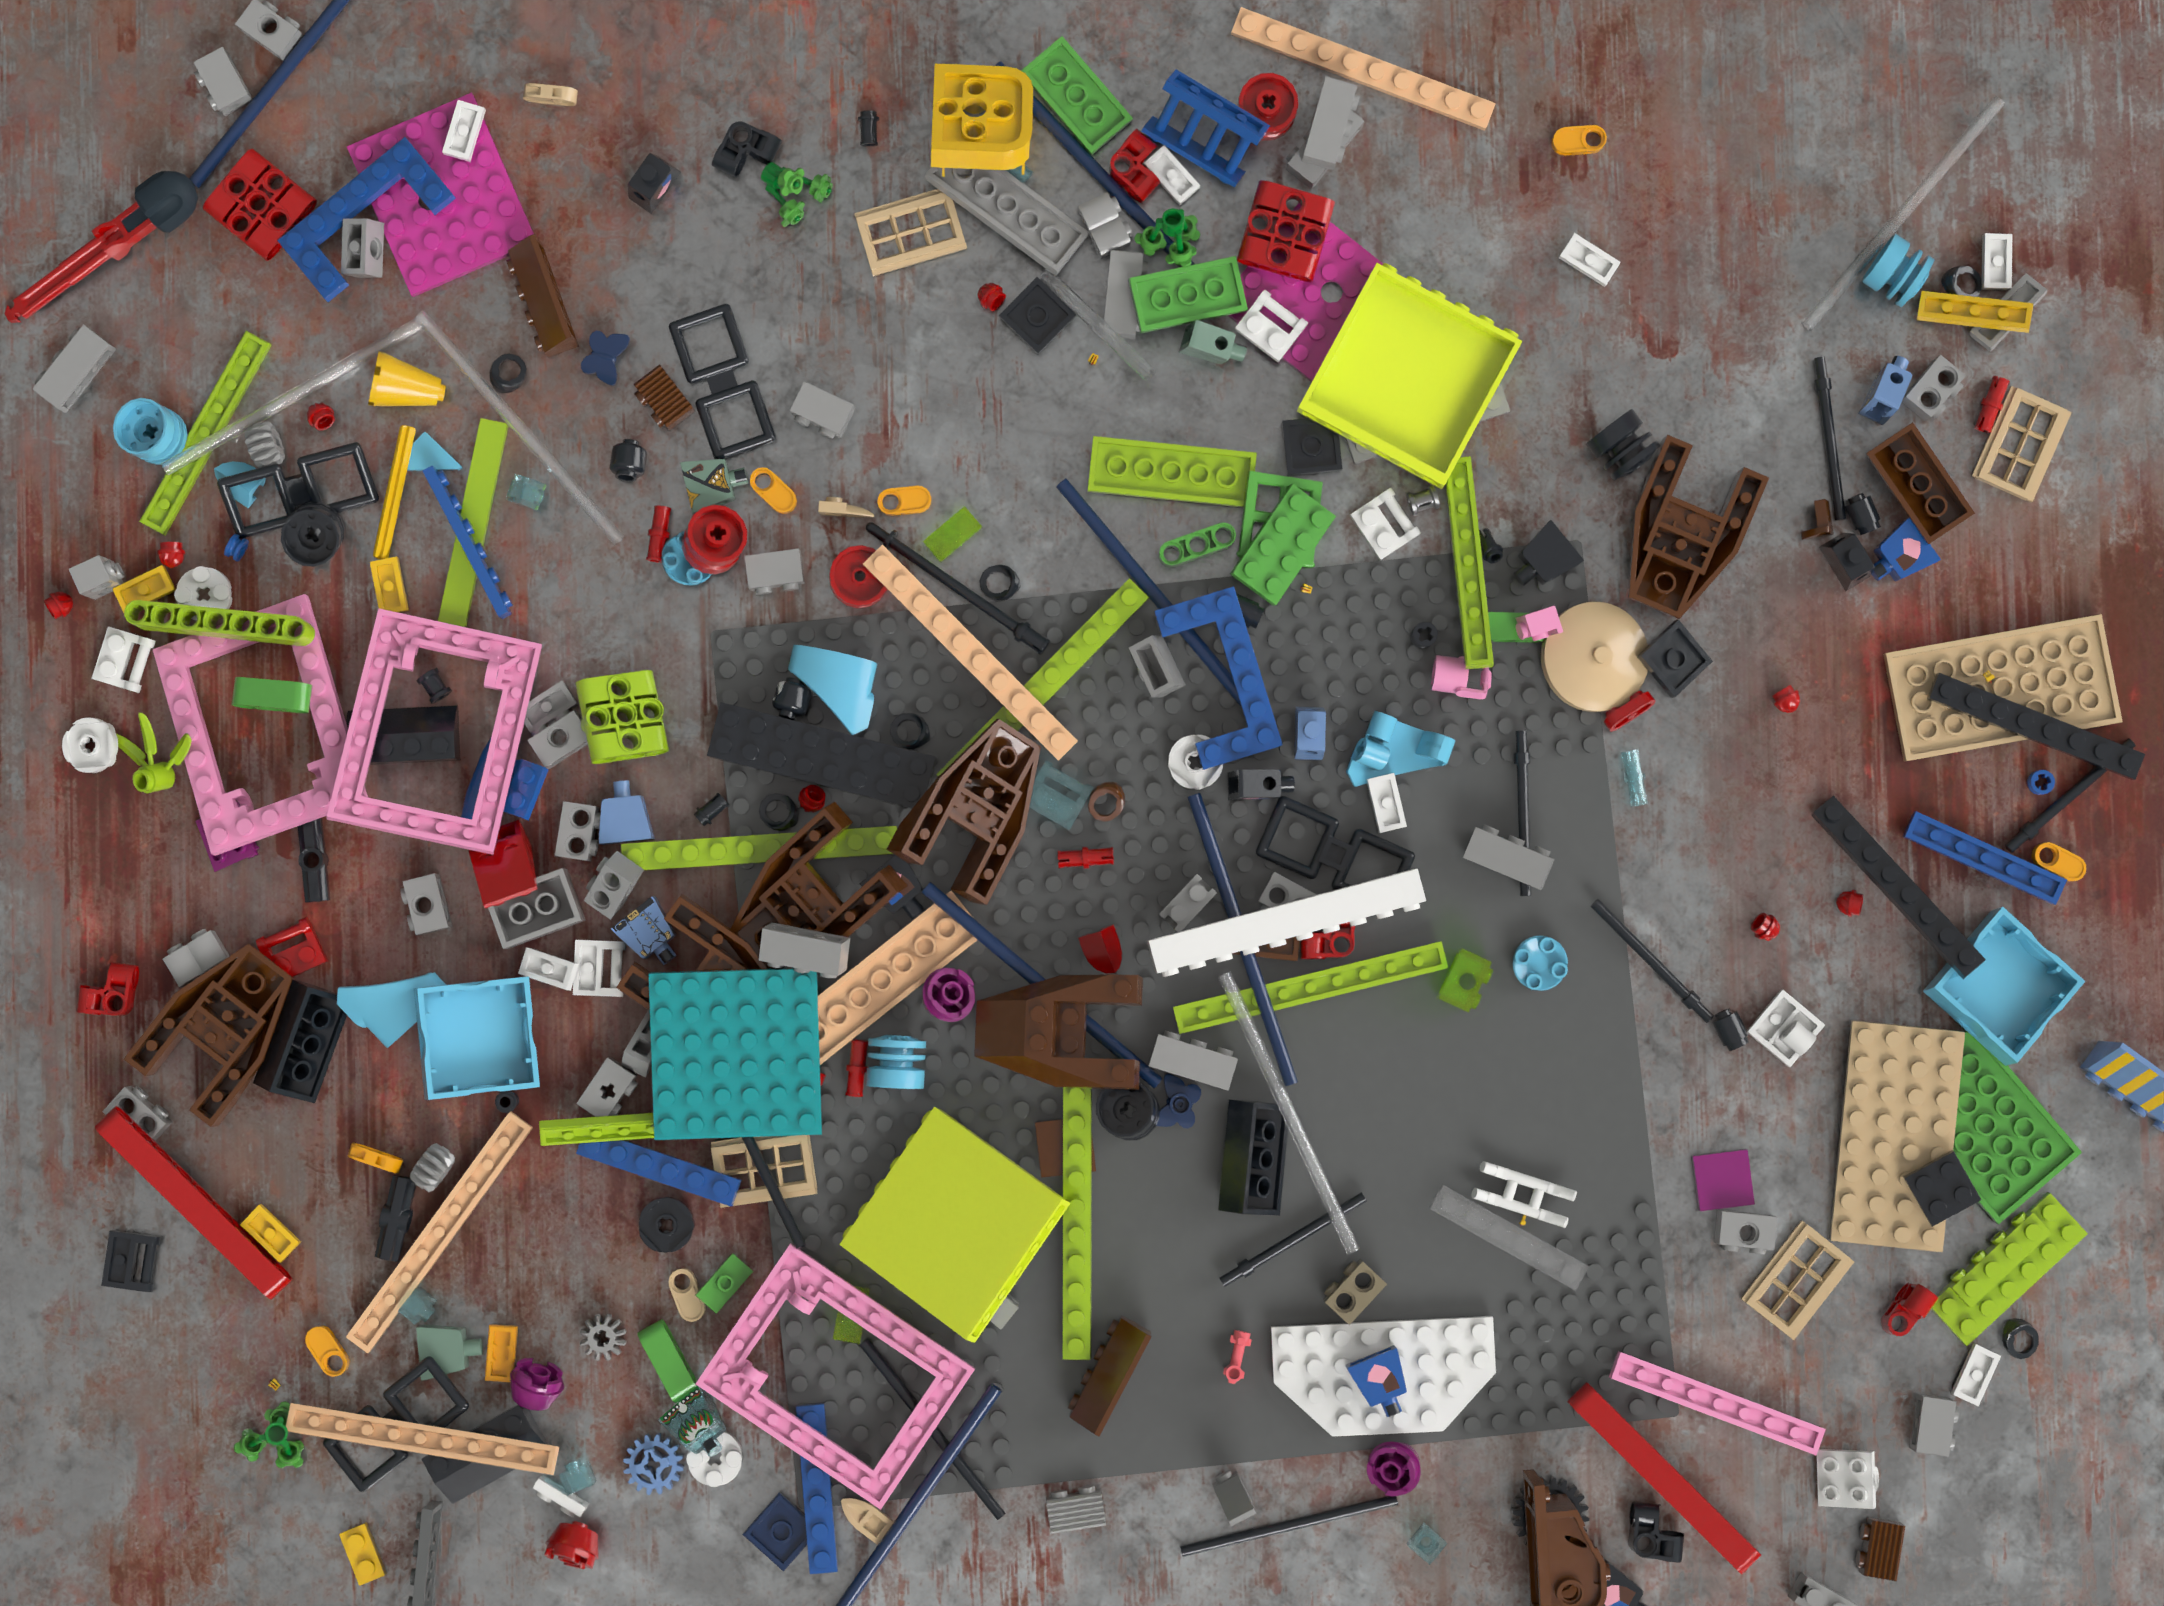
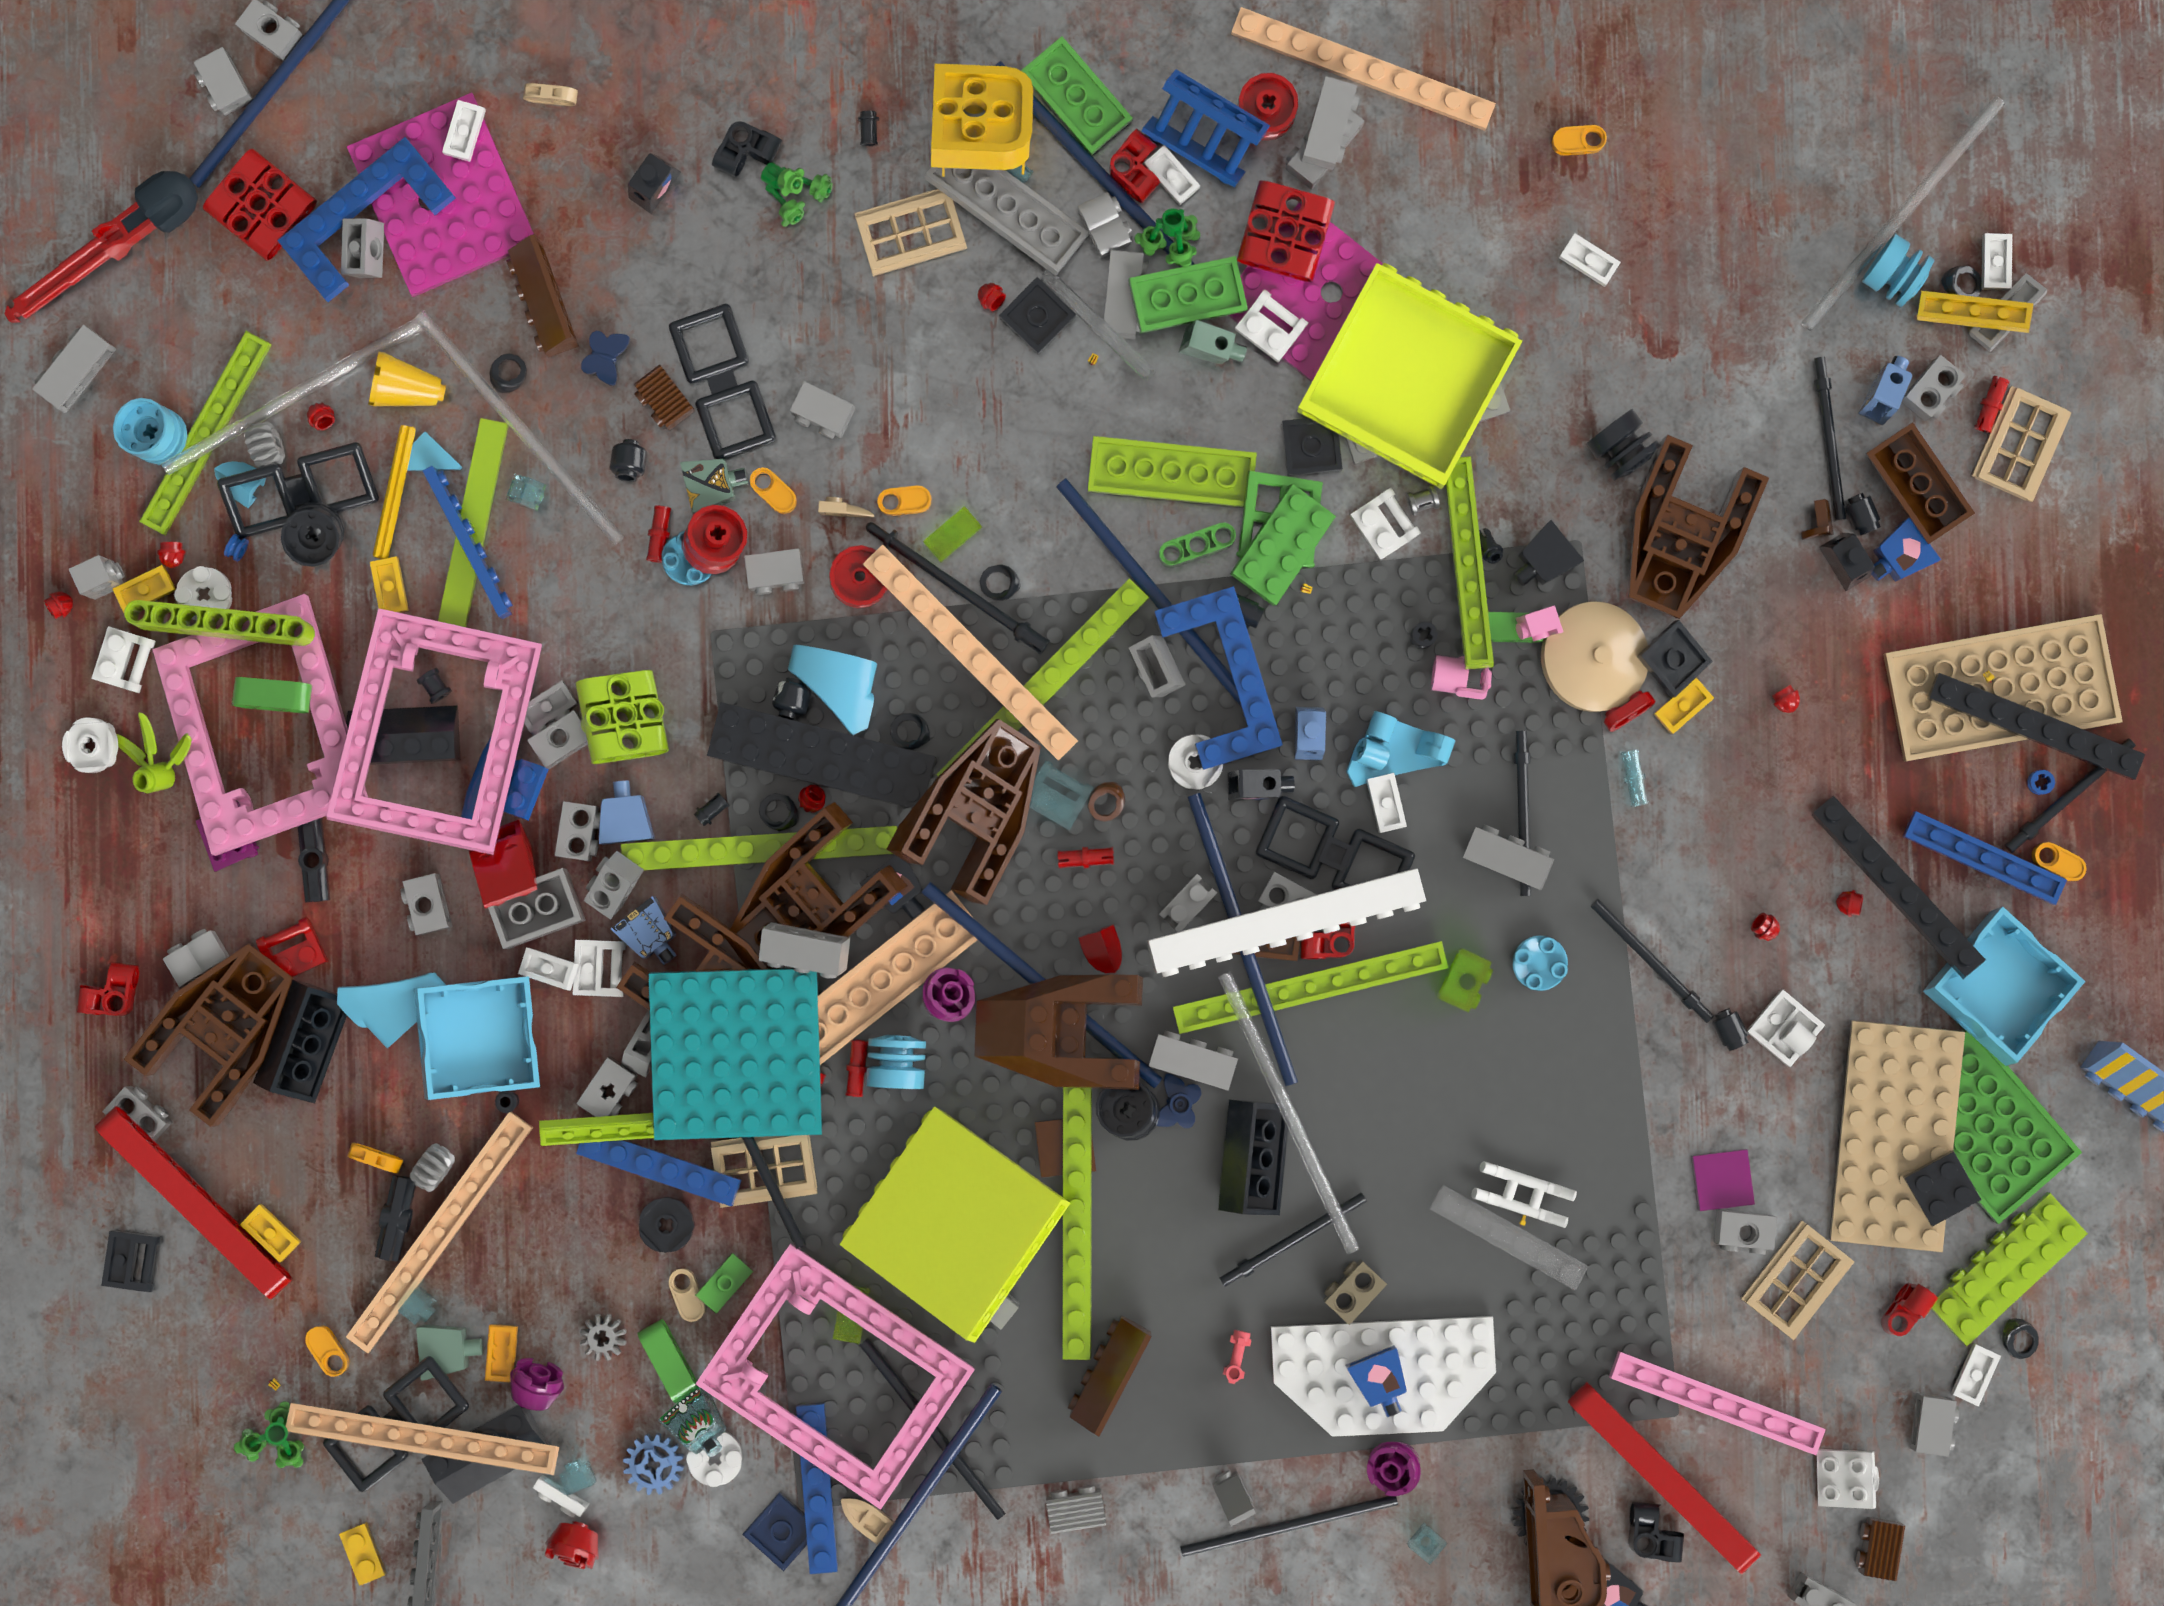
none -> yellow plate [1654,678,1714,735]

